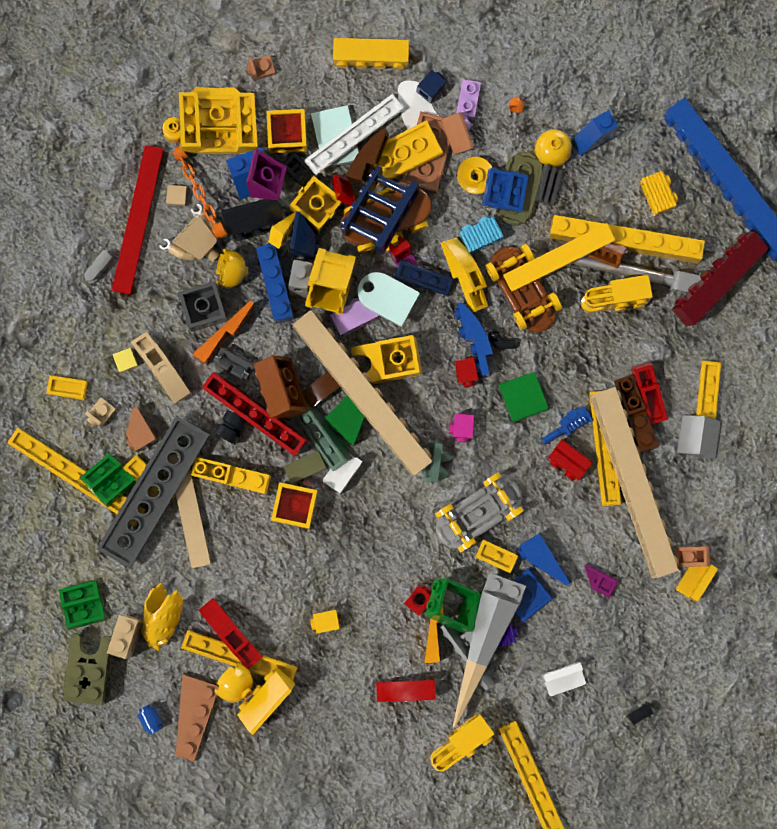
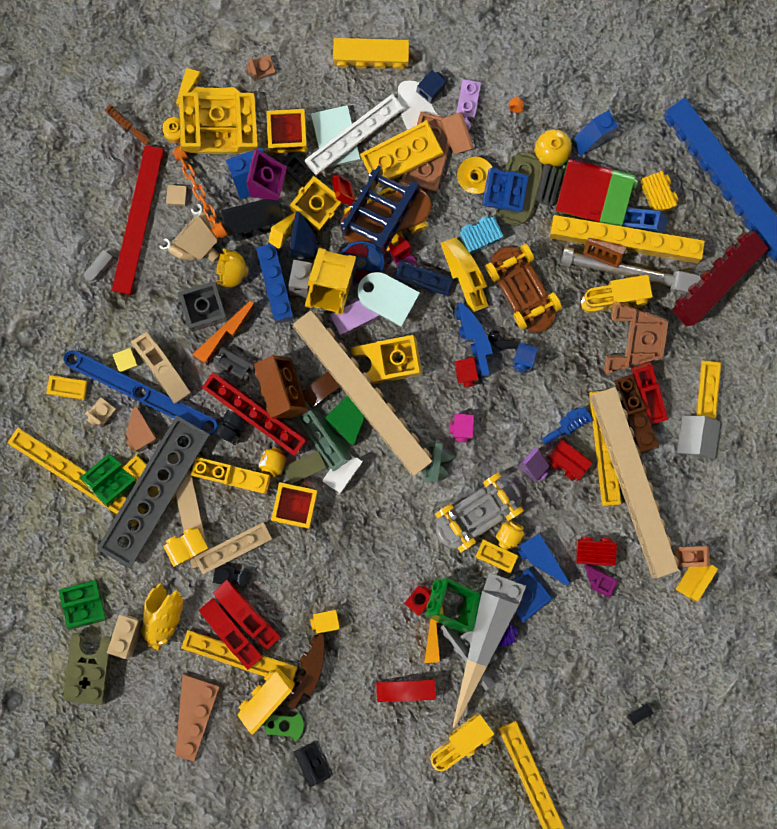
blue brick [137,705,163,735] -> none
yellow cylinder [214,663,253,703] -> none
reddish brown slope [346,129,389,185] -> none
green slope [498,372,548,423] -> none
yellow tile [503,223,616,292] -> none
white panel [542,662,586,696] -> none
none -> blue beam [63,350,218,435]
none -> dark orange piece [105,104,150,145]
none -> yellow brick [163,527,209,567]
none -> yellow slope [176,68,202,108]
none -> tan plate [194,522,272,575]
none -> black plate [212,565,251,588]
none -> red slope [213,579,281,651]
none -> yellow head [258,447,287,477]
none -> bright green piece [263,712,304,742]
none -> reddish brown slope [286,633,325,709]
none -> black slope [294,741,331,787]
none -> shield [340,241,384,283]
none -> yellow head [496,520,525,550]
none -> blue slope [511,342,538,374]
none -> medium lavender slope [518,448,549,482]
none -> red door [555,158,638,227]
none -> red brick [575,537,617,566]
none -> nougat wing [604,302,669,374]
none -> blue slope [622,208,668,234]

